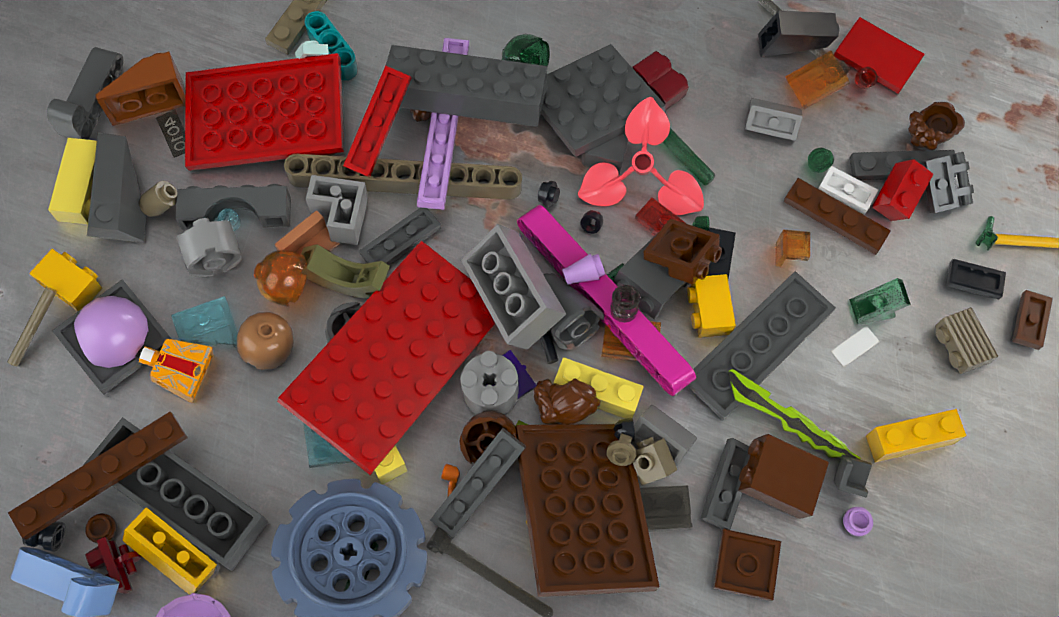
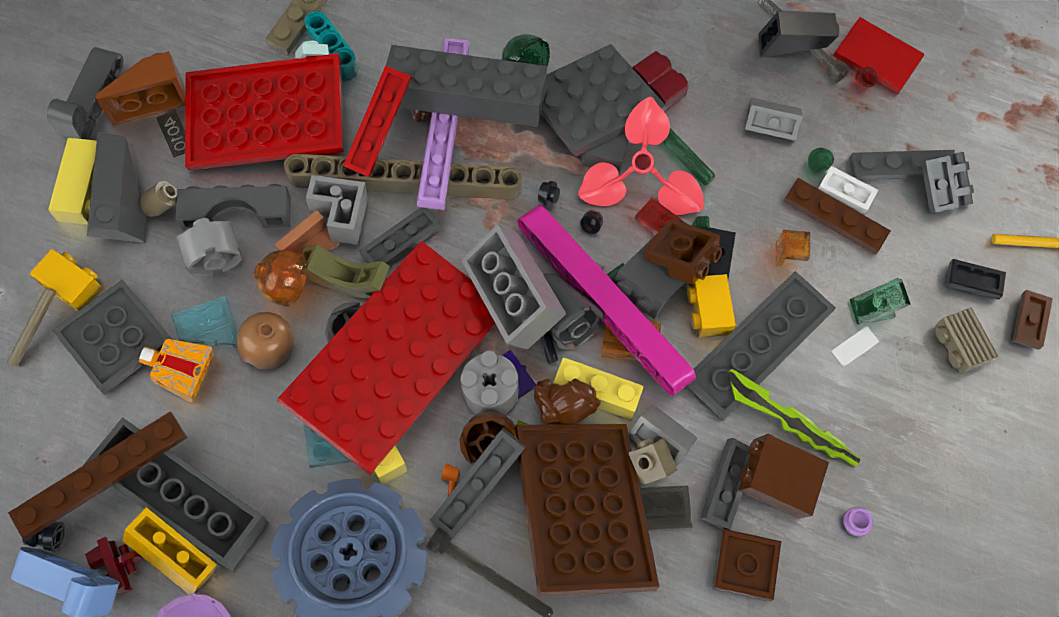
lavender cylinder [74,296,149,368] -> none
reddish brown plate [85,513,117,544] -> none
clear light blue hinge [217,209,241,231] -> none
lavender cone [562,253,605,285] -> none
dark tan plate [607,433,636,466] -> none
clear smoke wheel [610,285,641,323] -> none
black hinge [613,418,635,441] -> none
clear orange plate [785,51,850,109] -> none
dark grey panel [834,454,872,498] -> none
yellow brick [866,409,967,463] -> none
red brick [872,159,934,221] -> none
reddish brown hair [908,102,965,150] -> none
clear green hand [975,216,998,251] -> none

